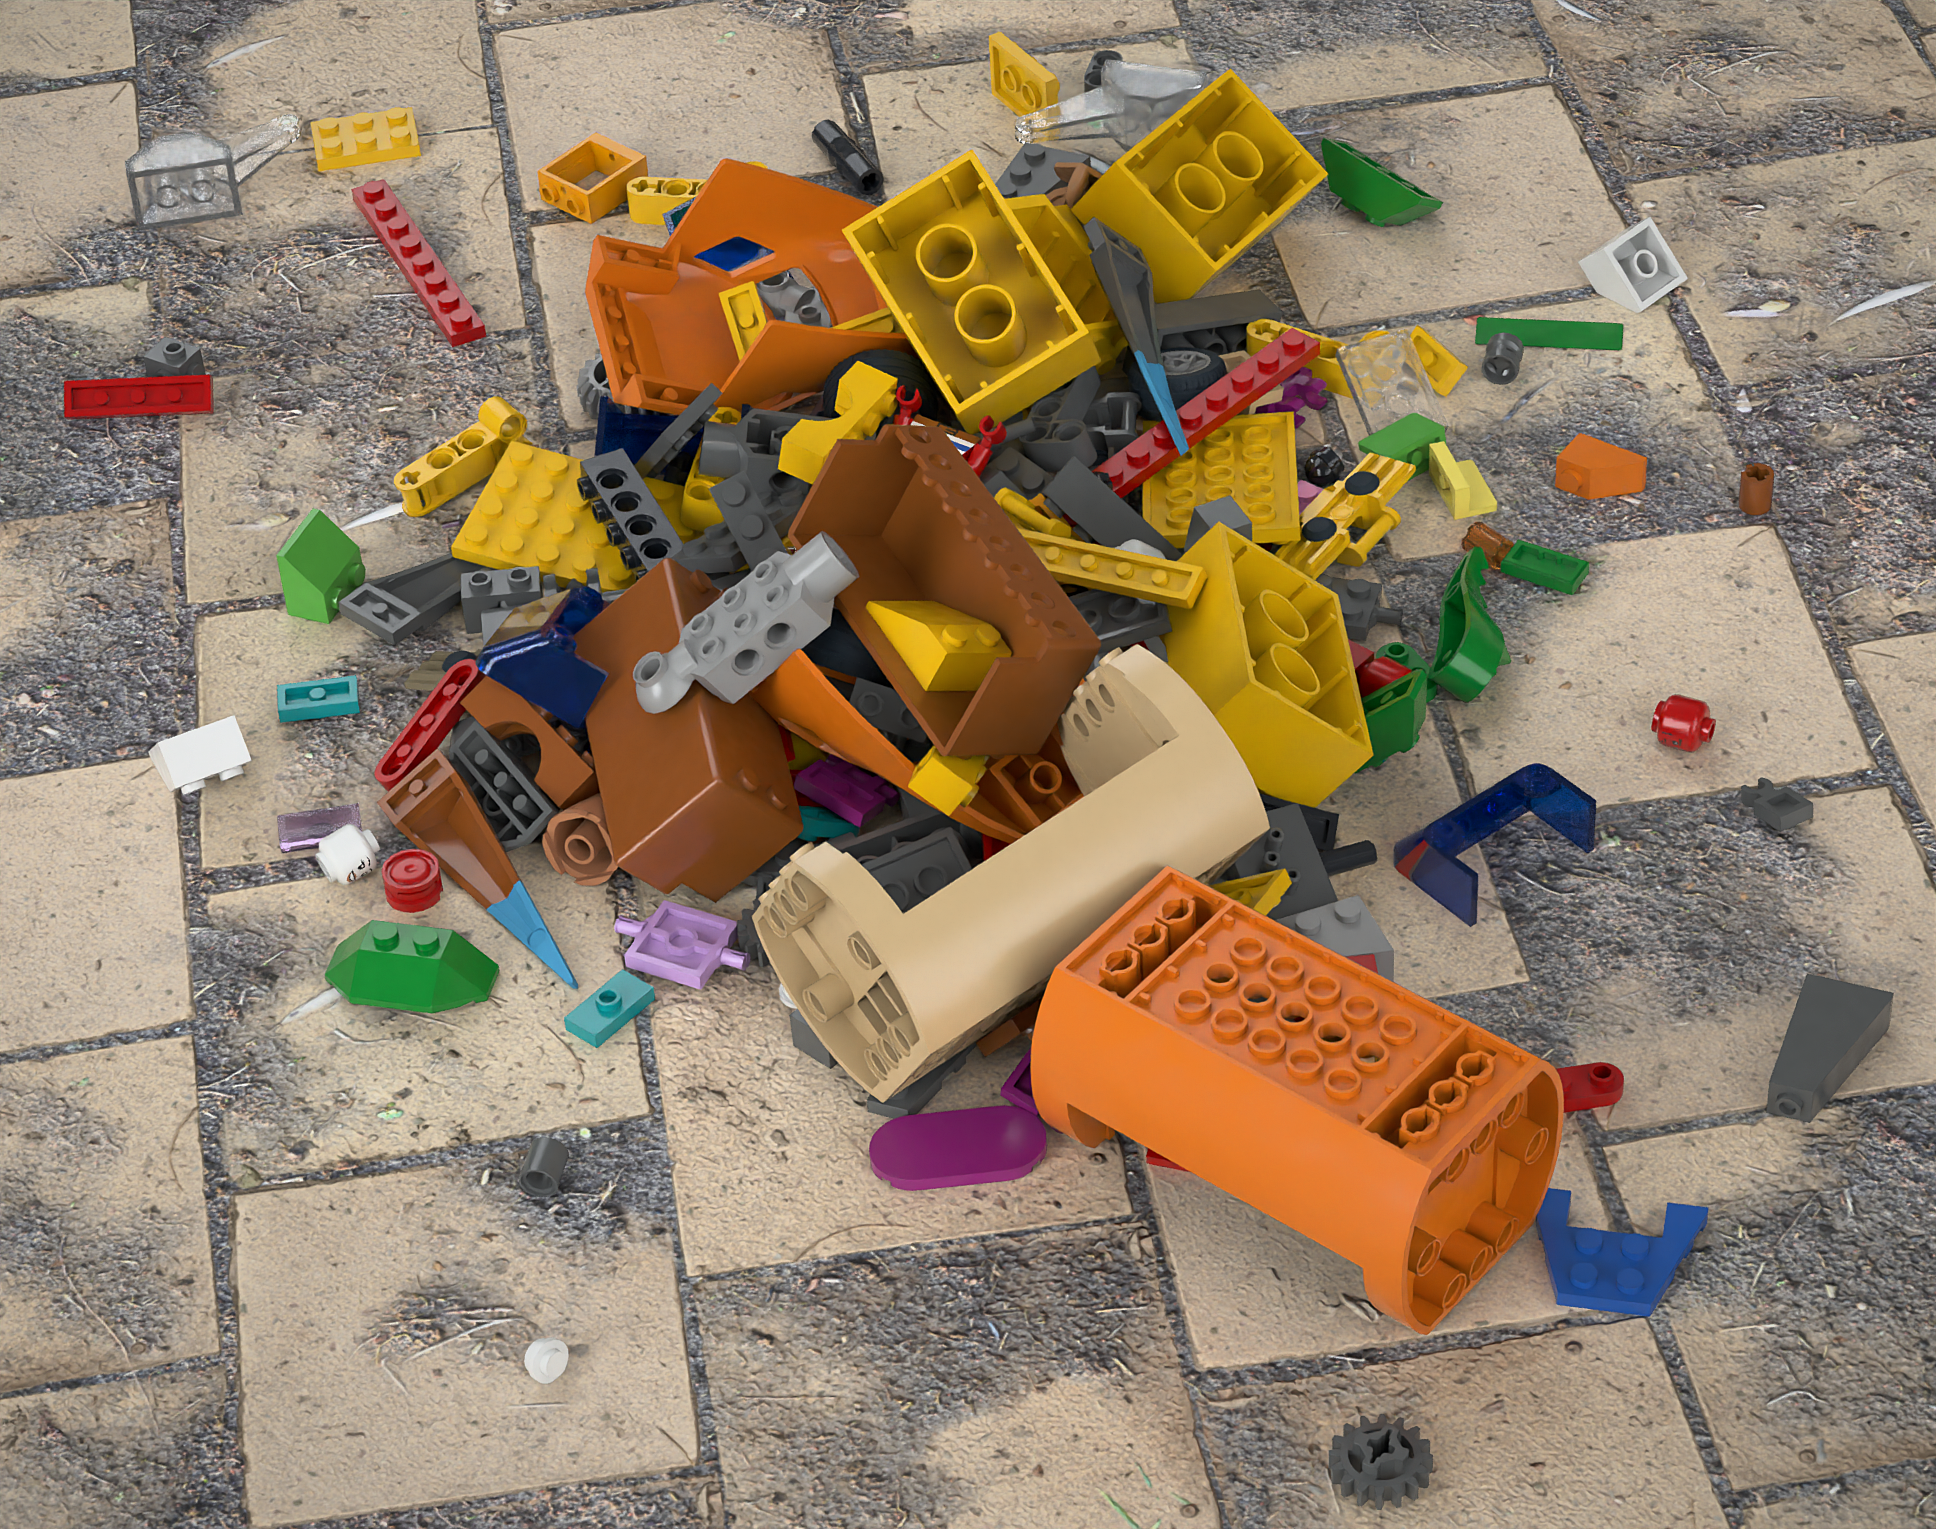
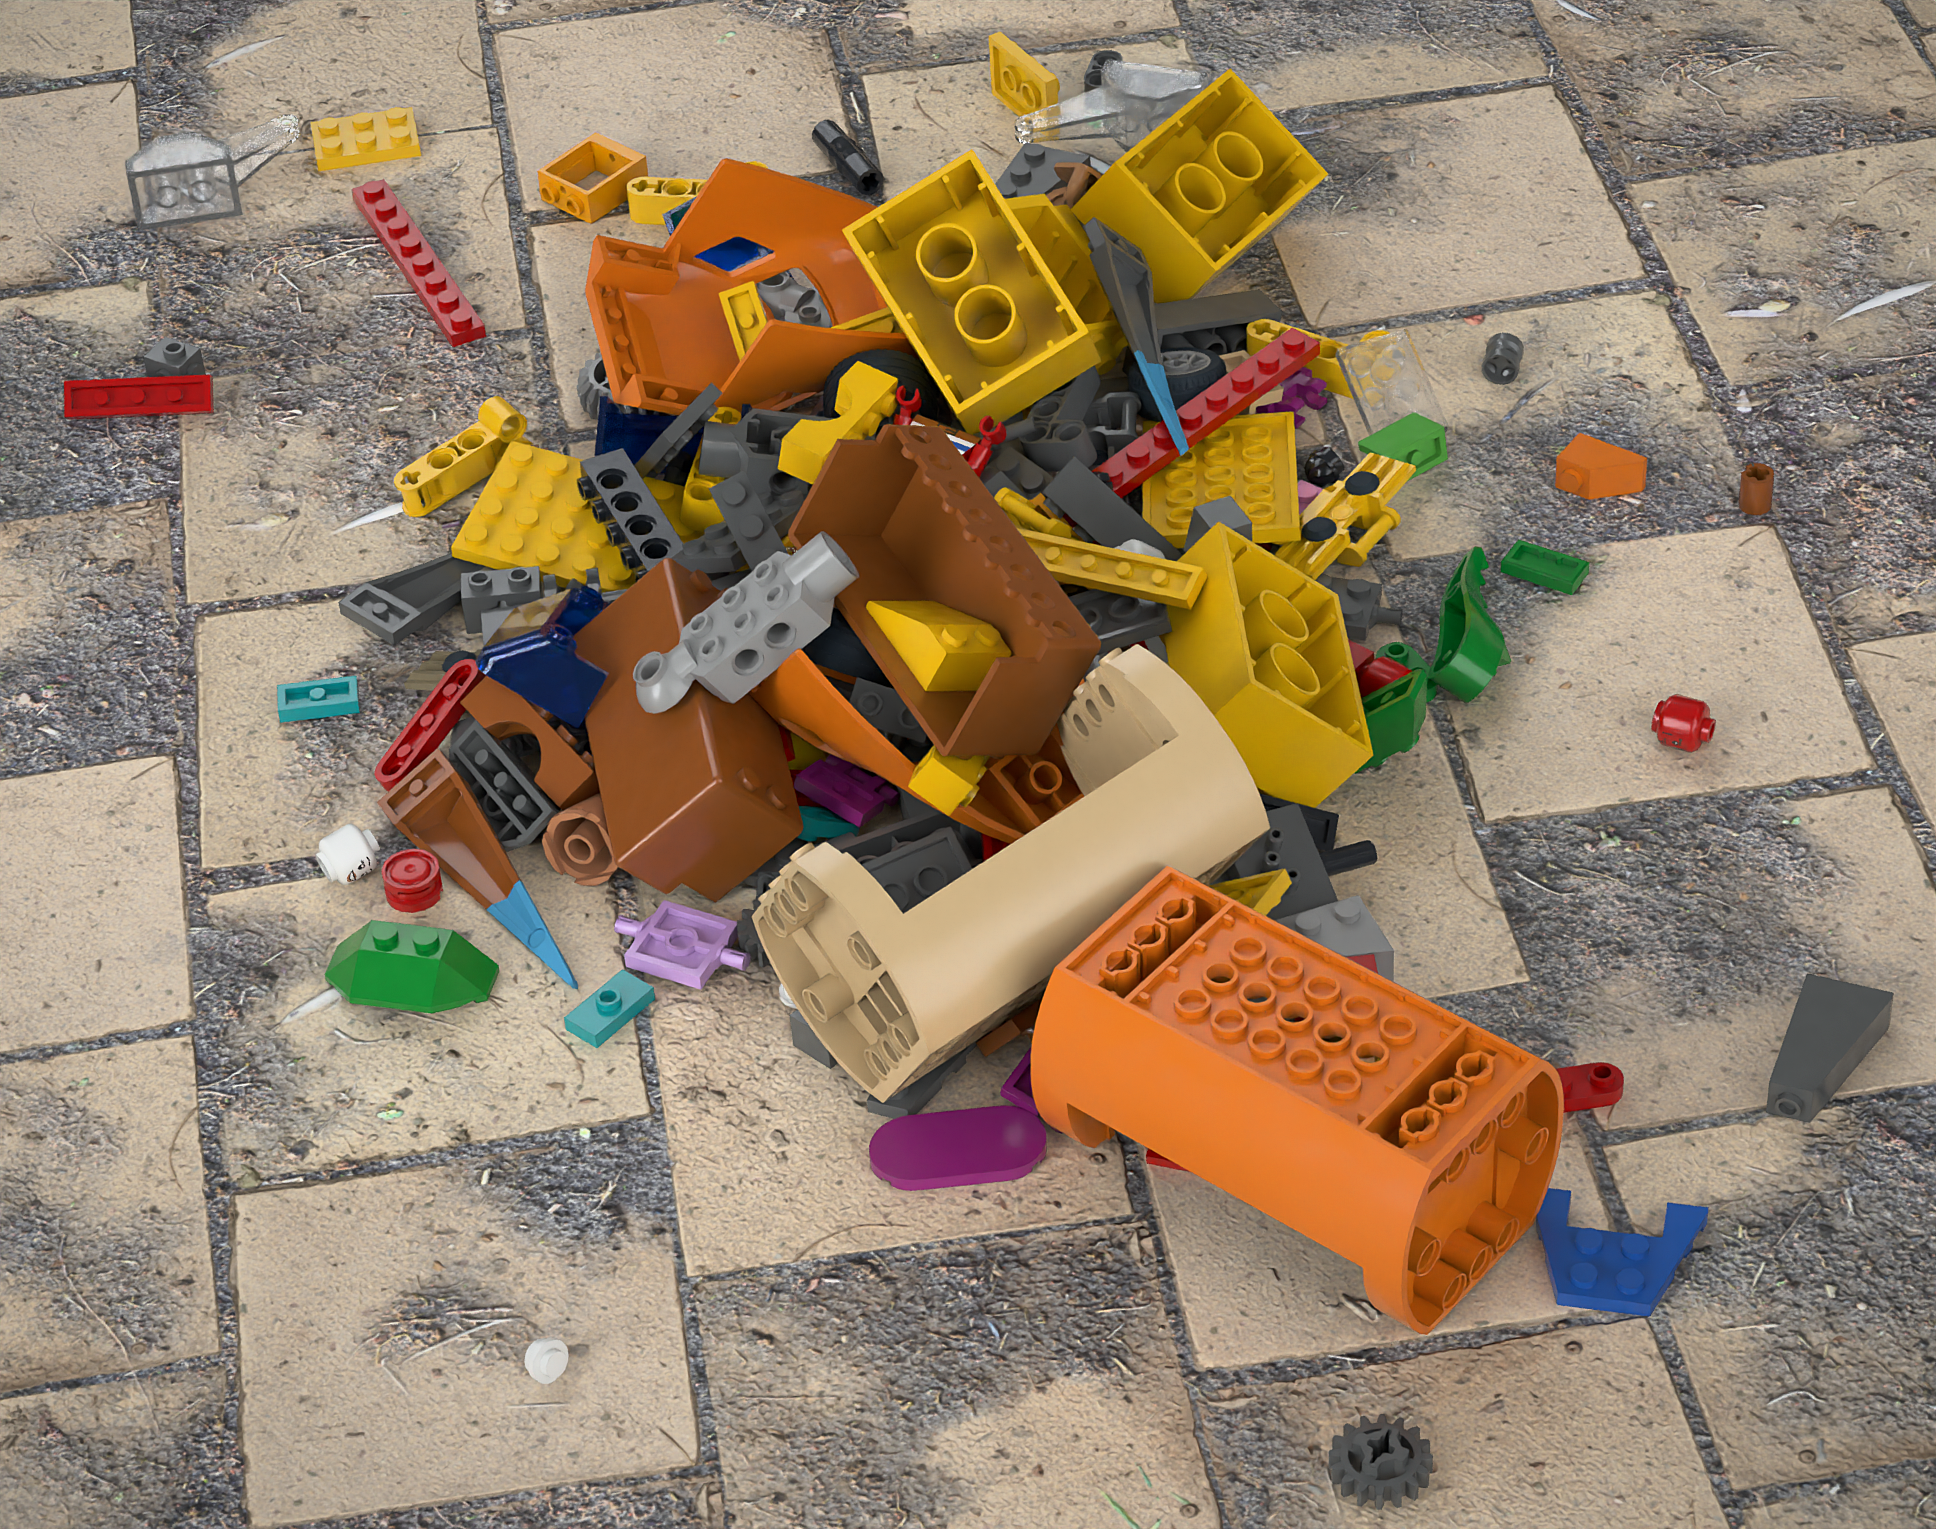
white slope [148,715,252,795] -> none
bright green slope [276,508,366,624] -> none
clear purple plate [277,803,363,853] -> none
dark grey beam [519,1137,569,1197] -> none
green wedge [1321,137,1443,227] -> none
clear blue windscreen [1393,763,1597,927] -> none
yellow plate [1396,325,1468,397] -> none
light yellow panel [1429,441,1497,520] -> none
clear orange piece [1461,521,1514,570] -> none
green sticker [1475,317,1623,350] -> none
white slope [1578,217,1688,313] -> none
dark grey plate [1741,777,1813,832] -> none

